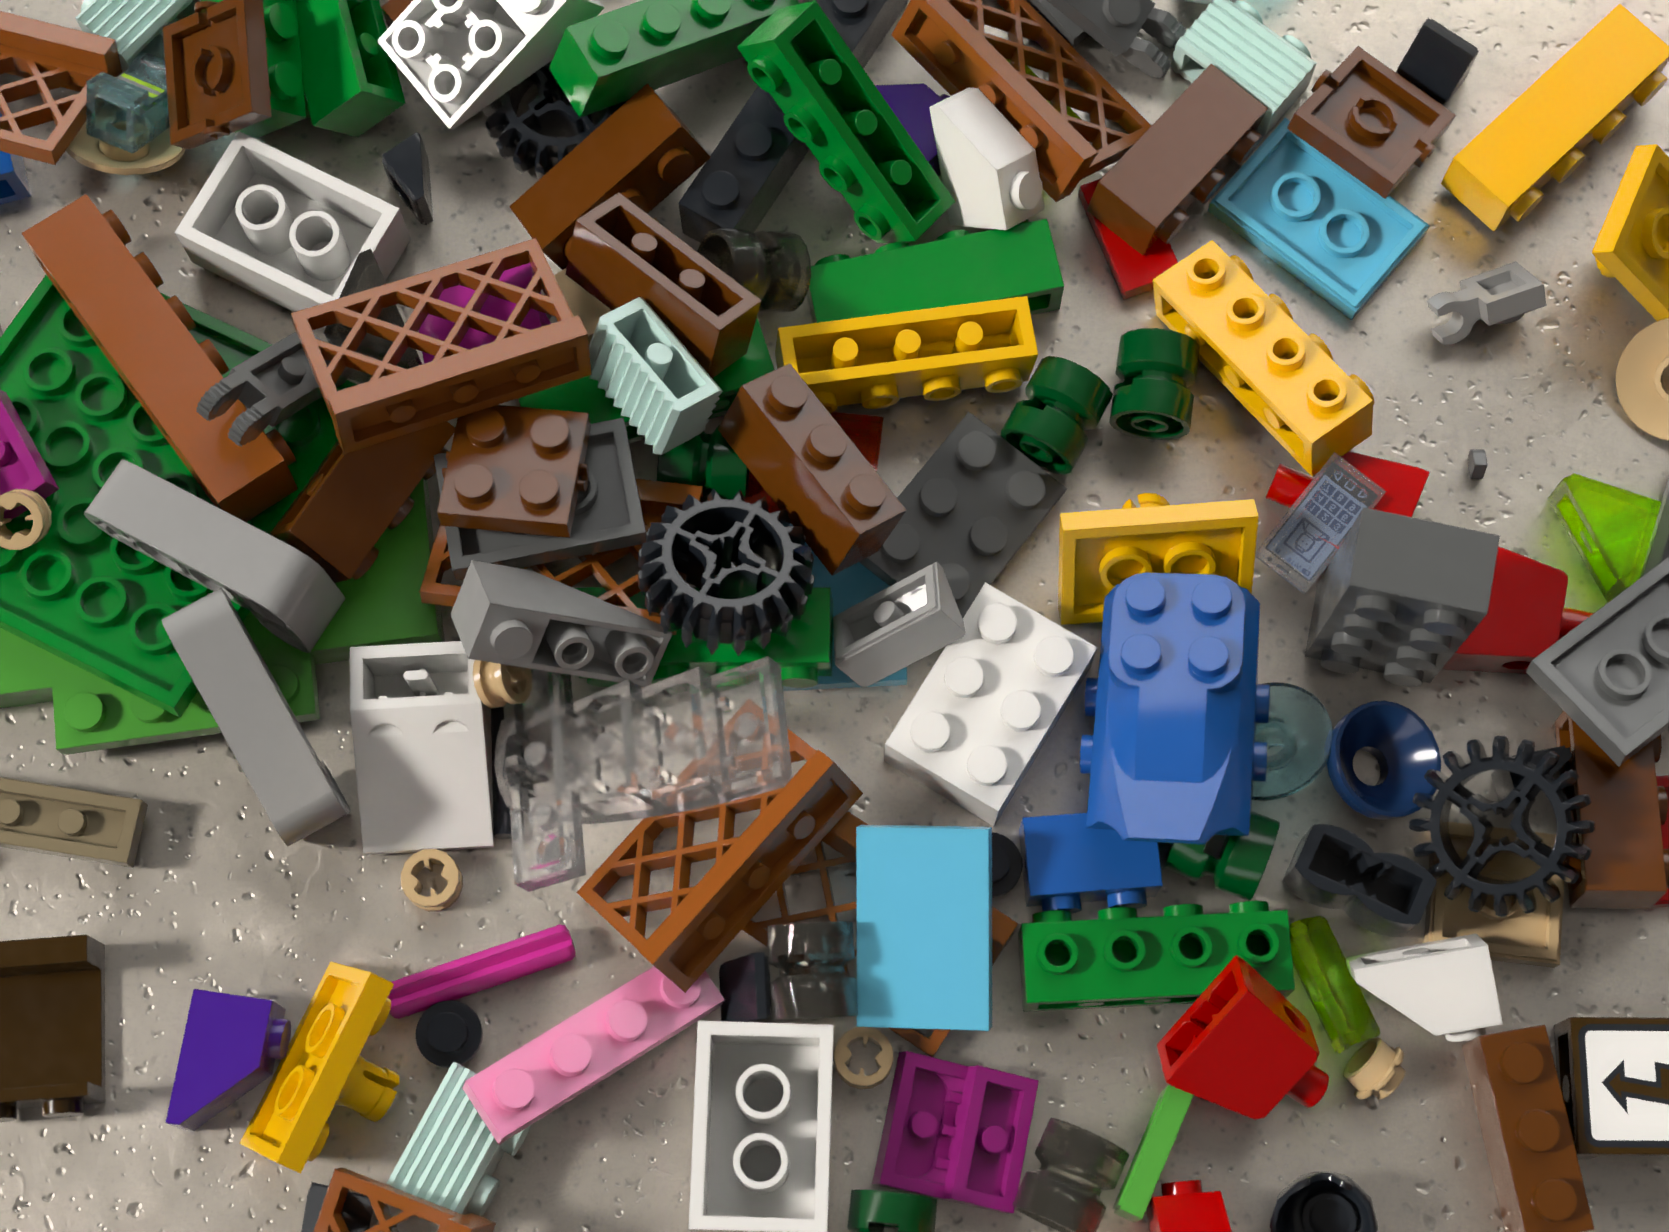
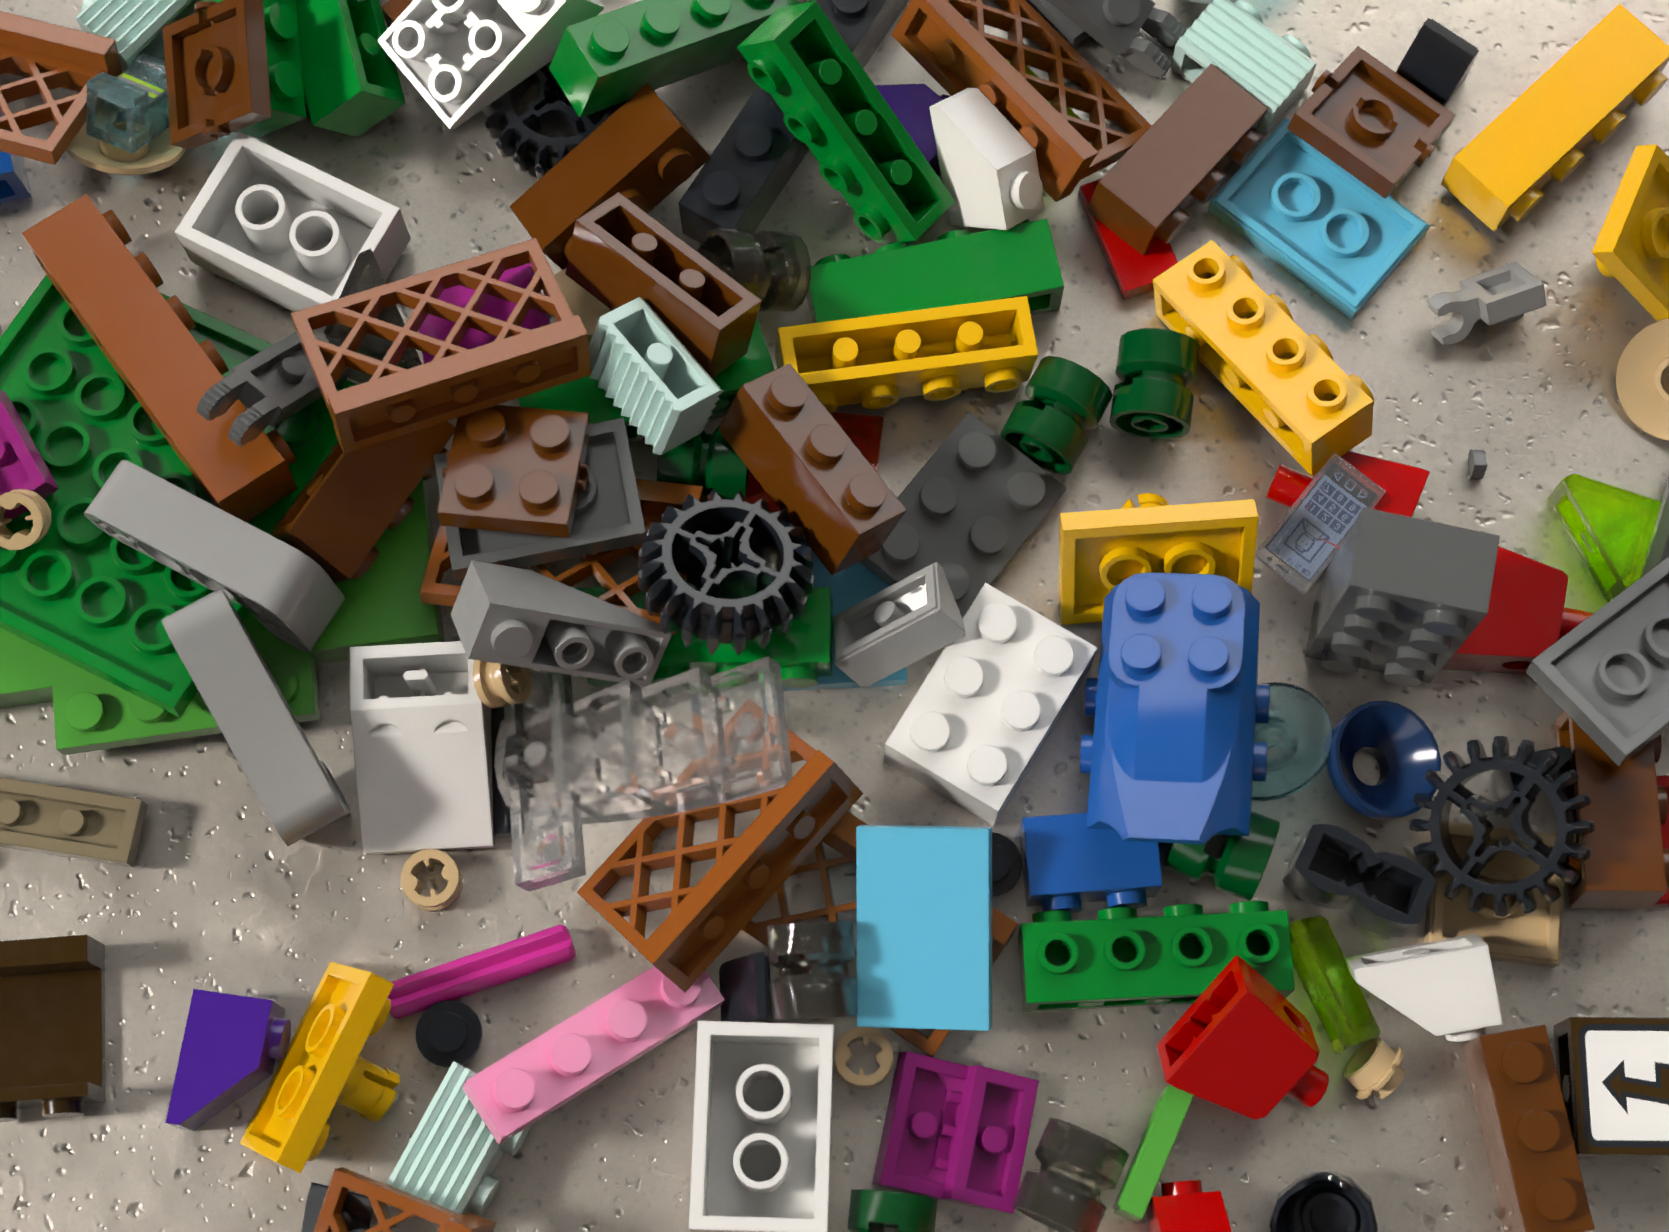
black slope [381,132,433,225] -> none

